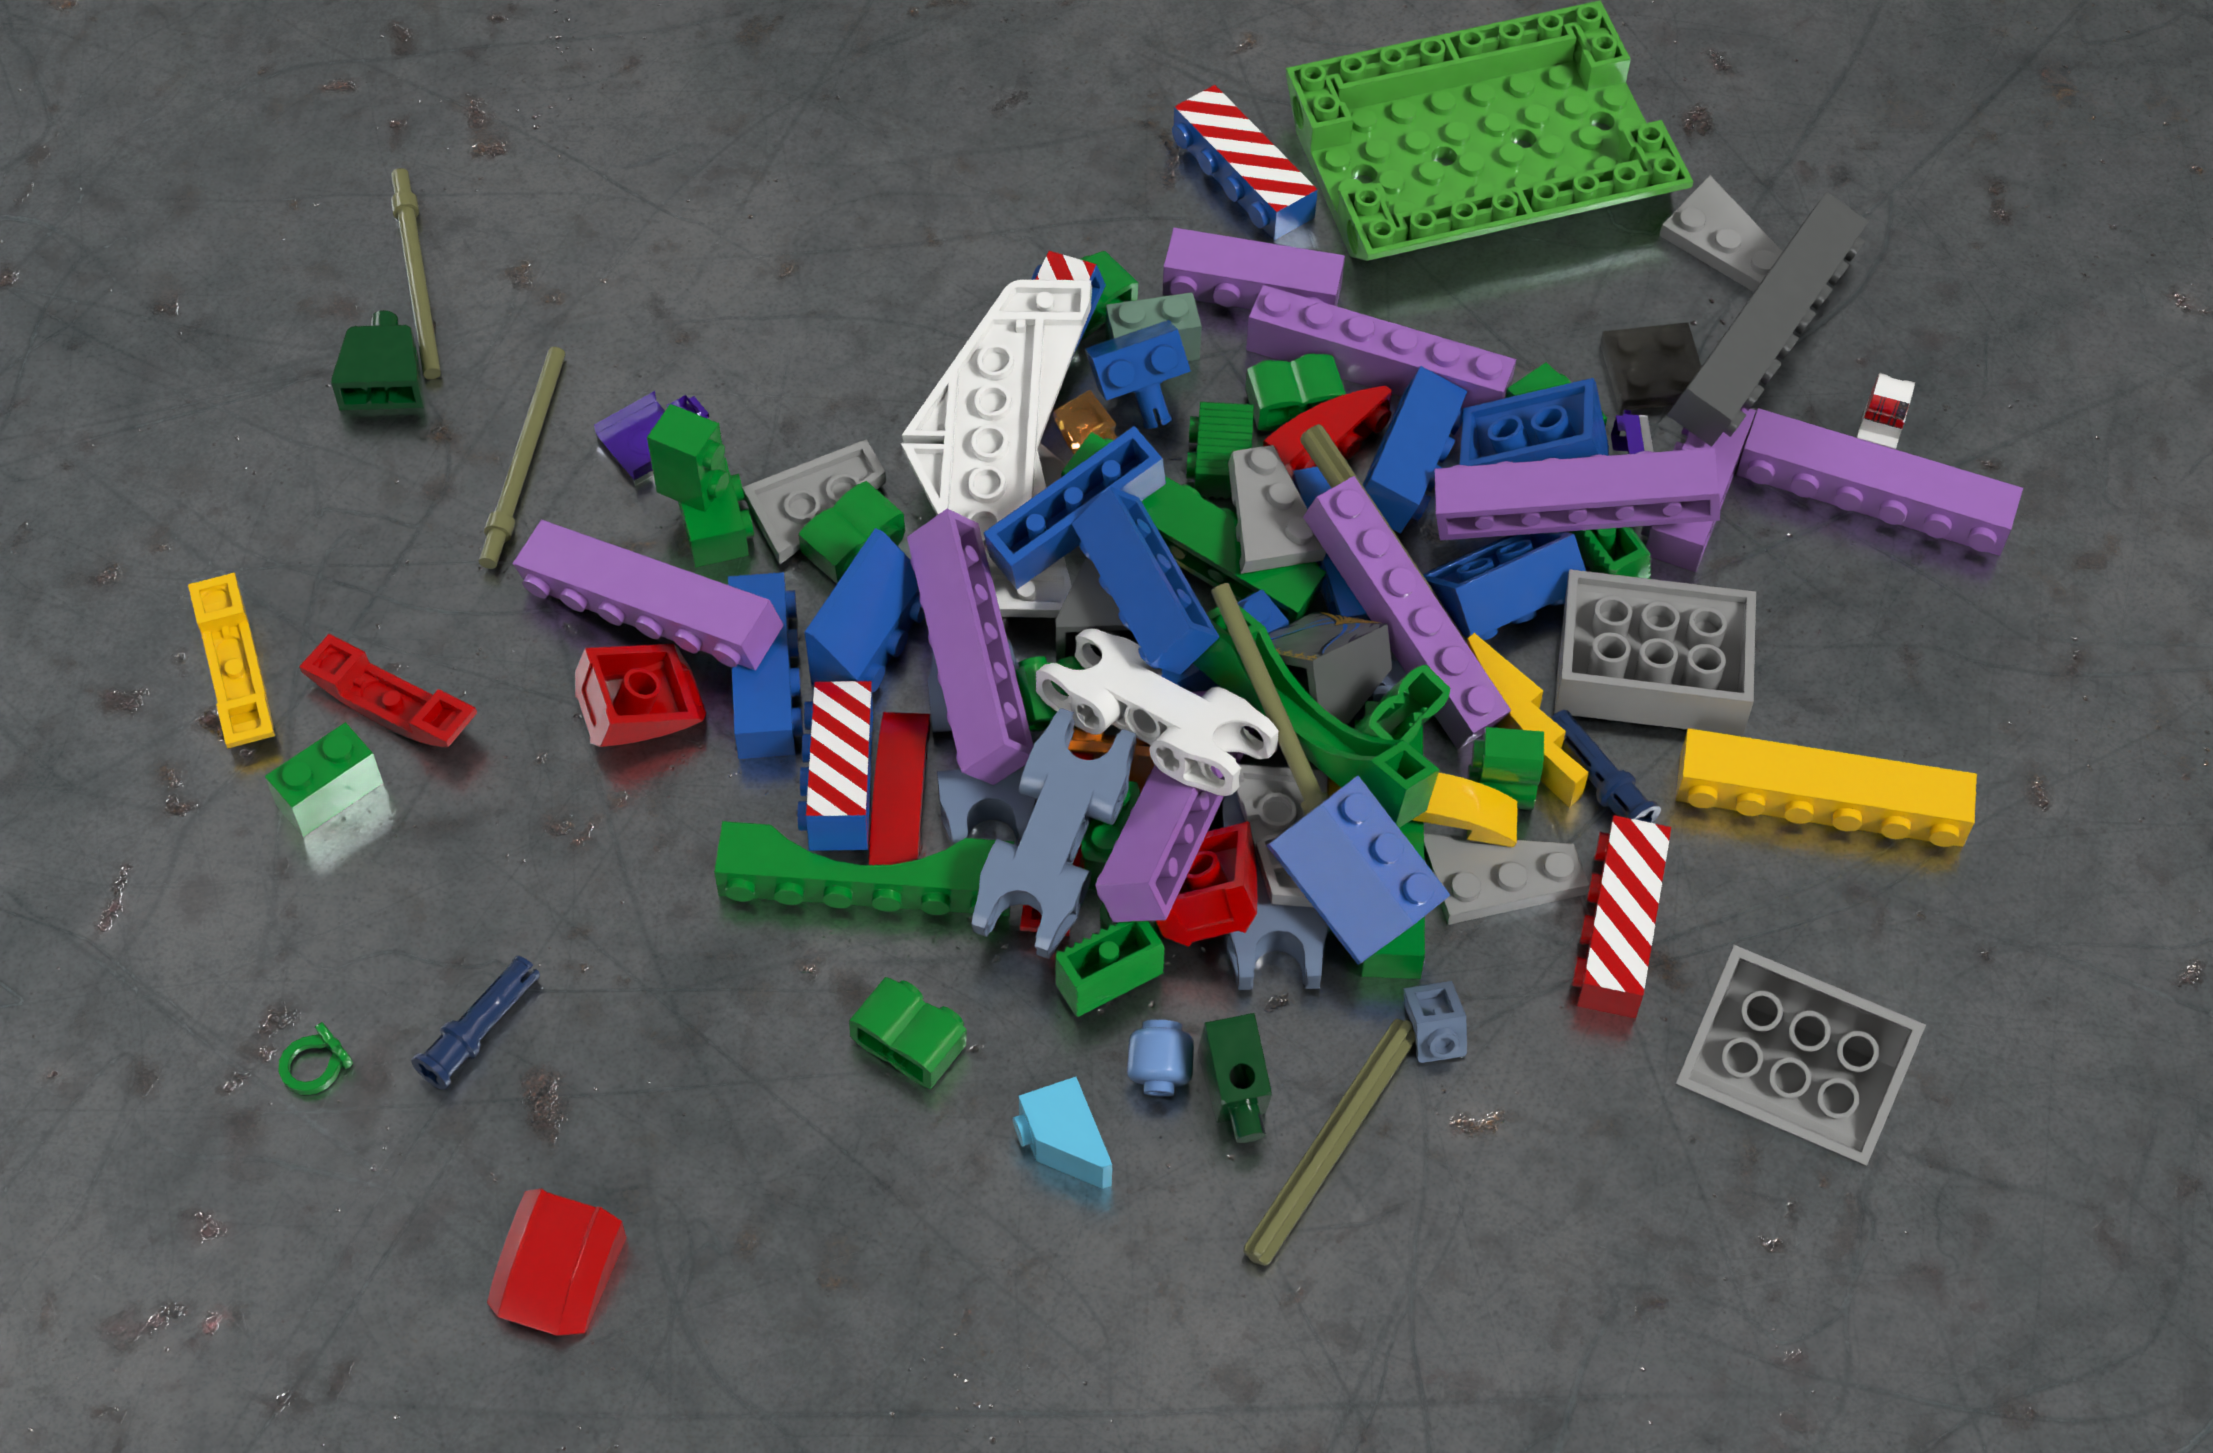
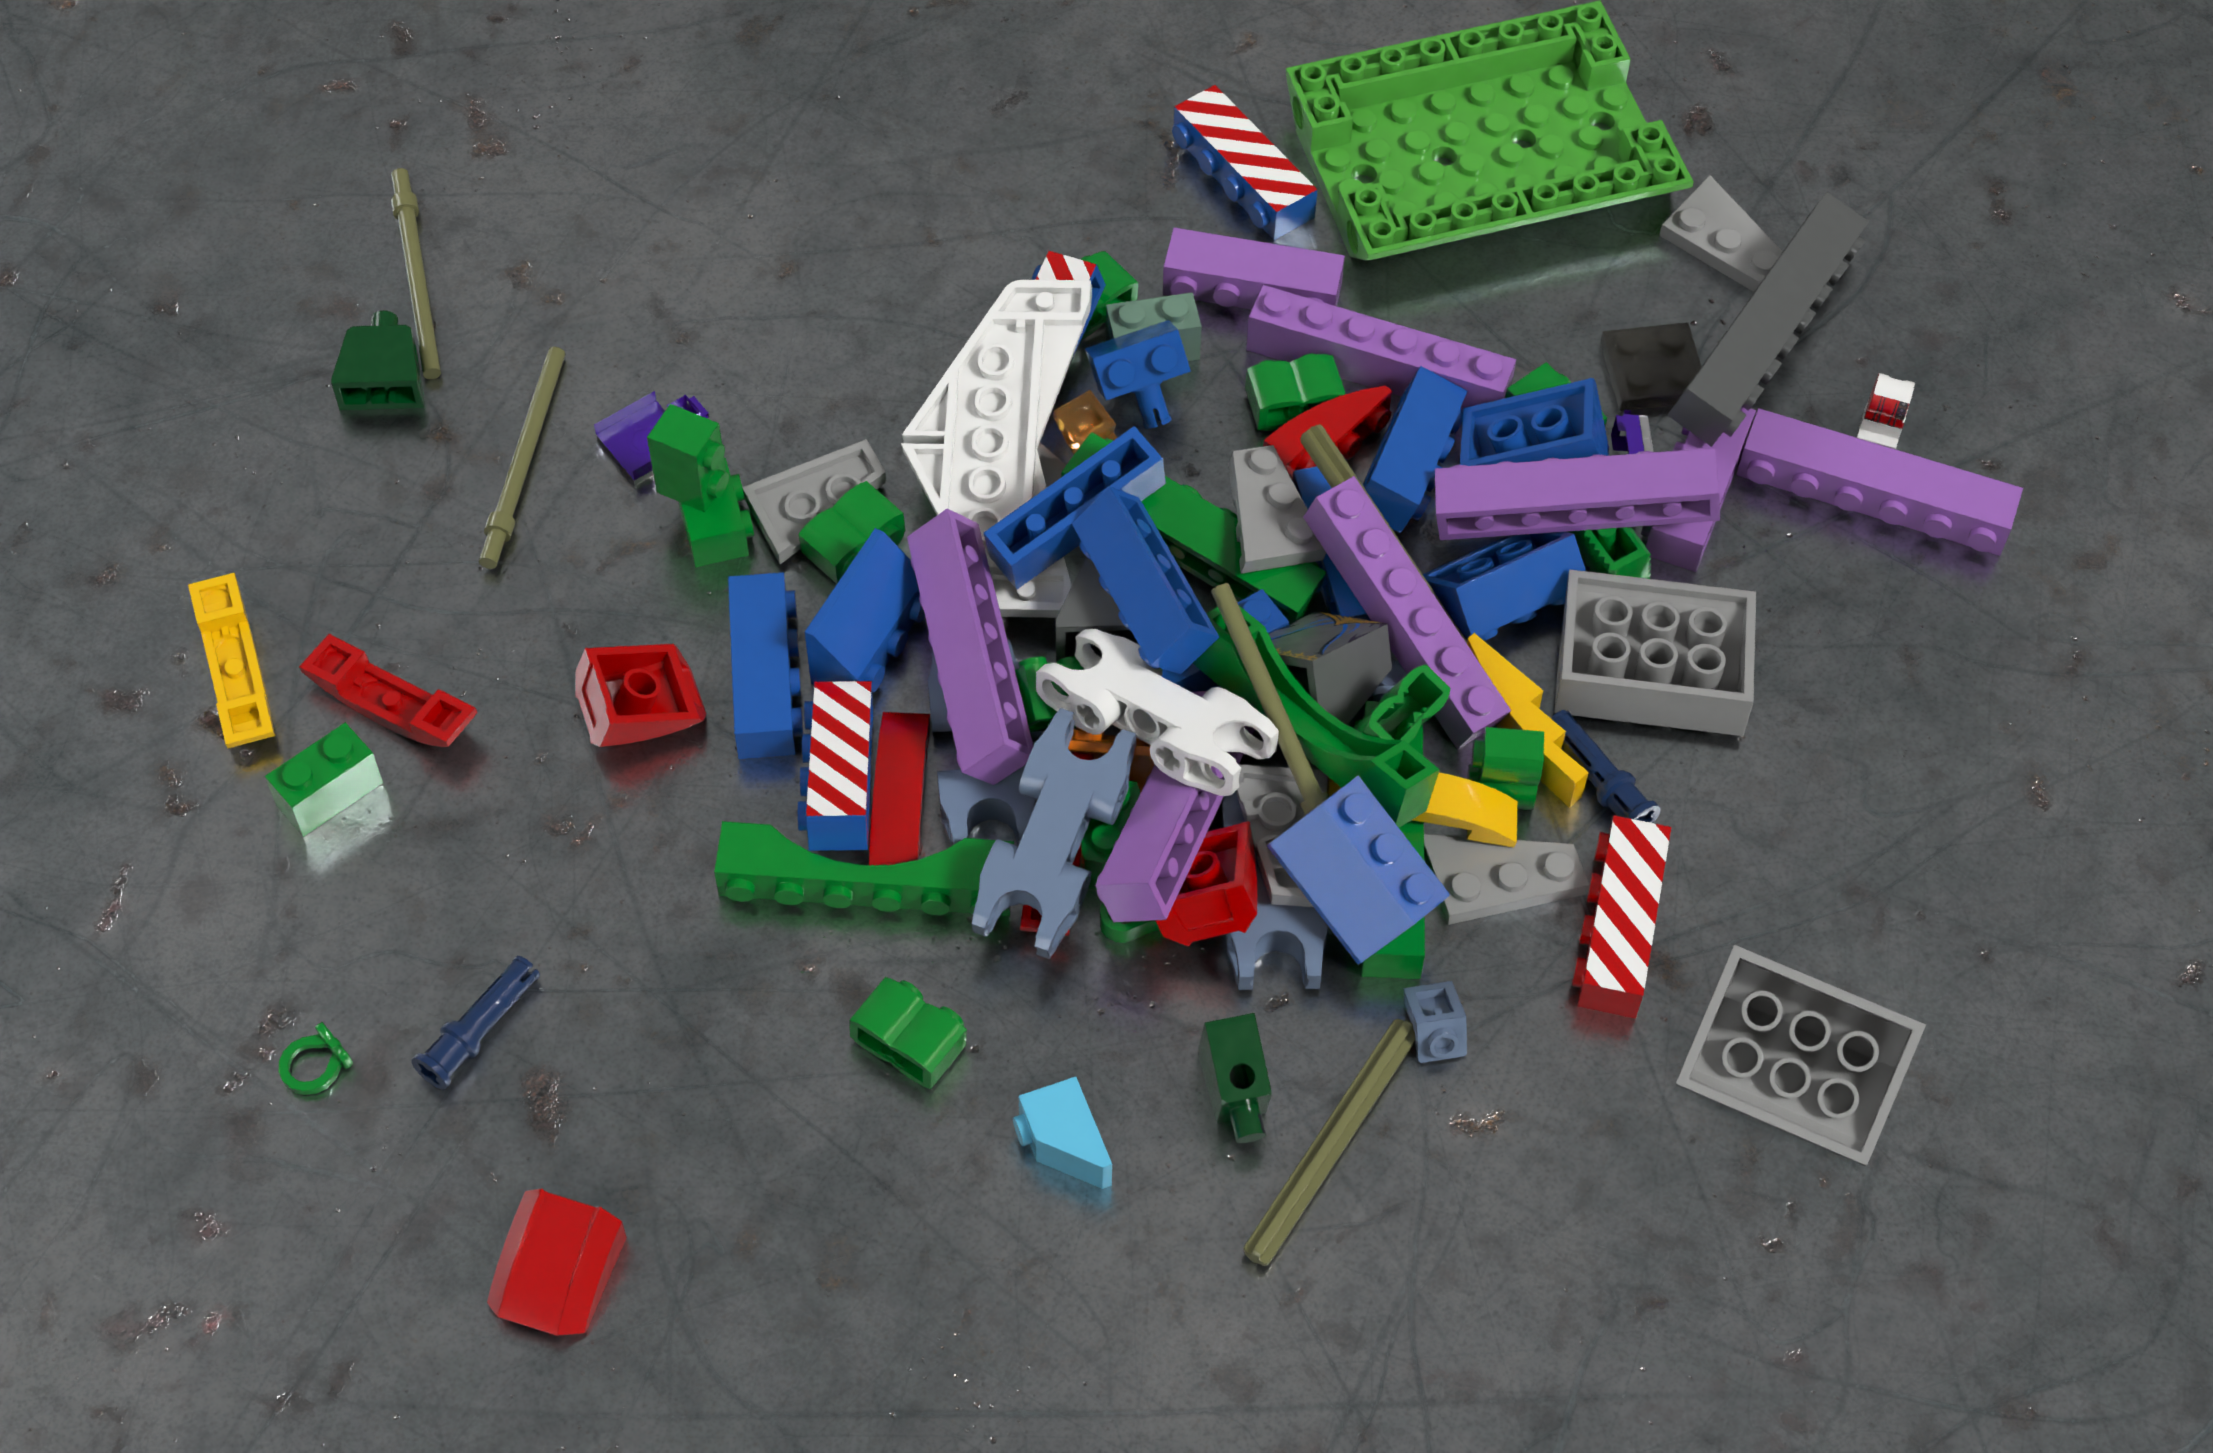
medium lavender brick [512,519,784,671] -> none
green brick [1056,921,1165,1017] -> none
medium blue head [1127,1020,1194,1096] -> none
green brick [1186,401,1254,499] -> none
yellow brick [1675,728,1977,847] -> none

